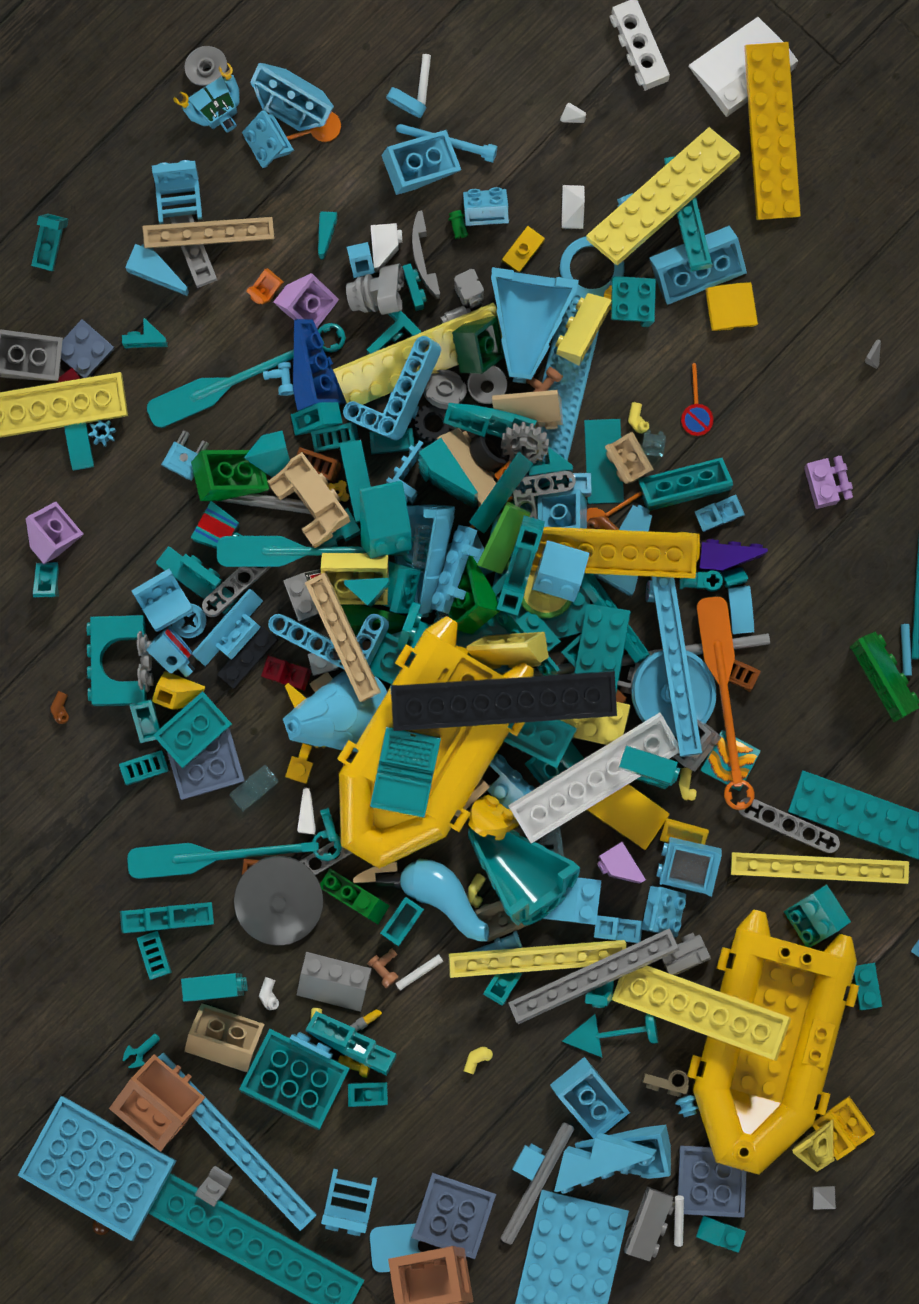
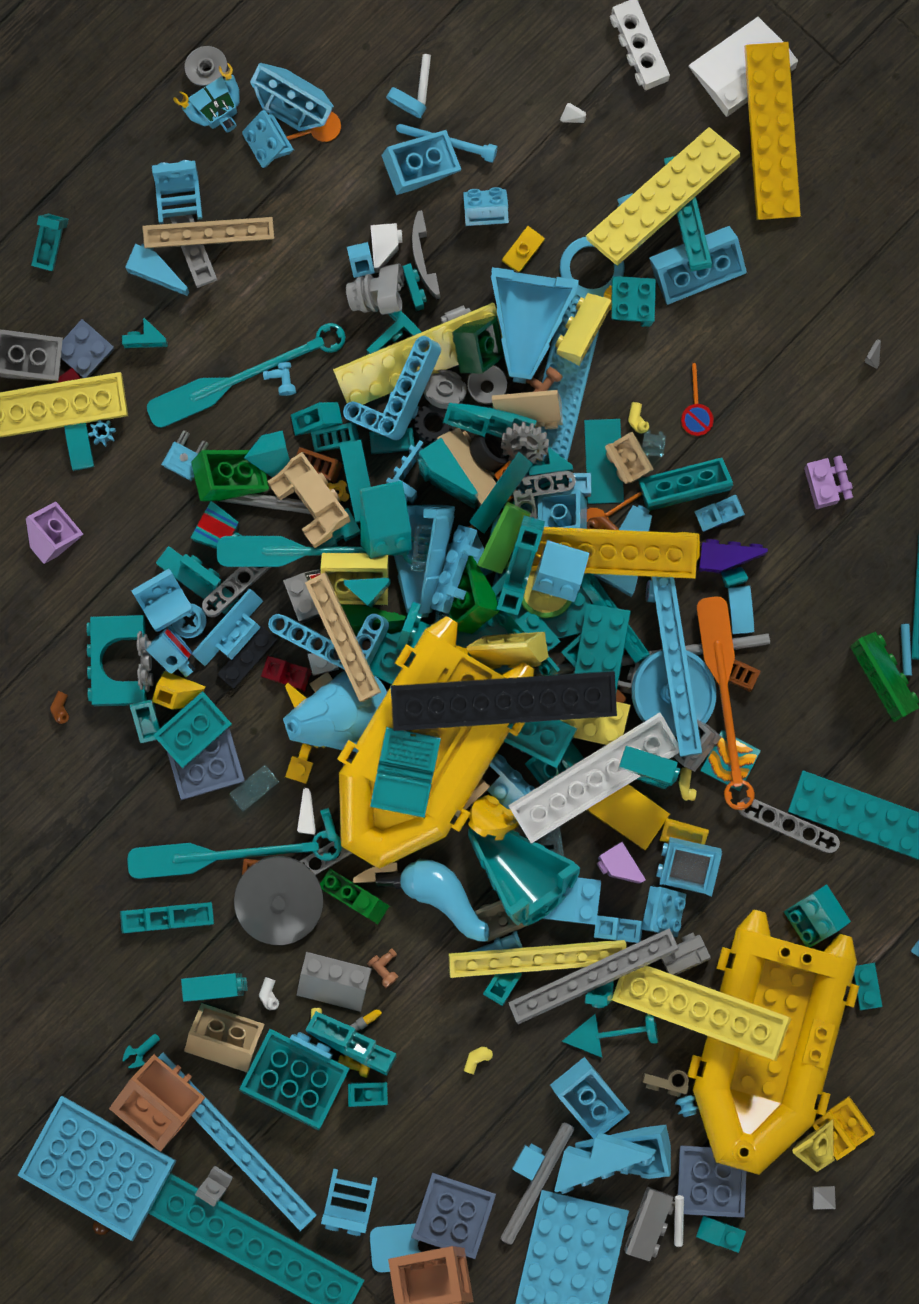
teal slope [33,562,59,597] -> none
teal slope [119,750,169,786] -> none
teal slope [137,931,172,980] -> none
orange bracket [246,268,284,305] -> none
lavender slope [274,274,339,328] -> none
blue wedge [293,319,346,411] -> none
teal slope [318,212,338,259] -> none
teal brick [380,897,424,946] -> none
teal bracket [384,561,421,613] -> none
white piece [395,954,444,990] -> none
green pin [448,210,468,239] -> none
light grey brick [454,269,484,310] -> none
light yellow arm [467,874,486,908] -> none
white slope [562,185,585,229] -> none
teal connector [679,570,723,592] -> none
yellow slope [705,282,758,331] -> none
light yellow plate [730,852,909,884] -> none

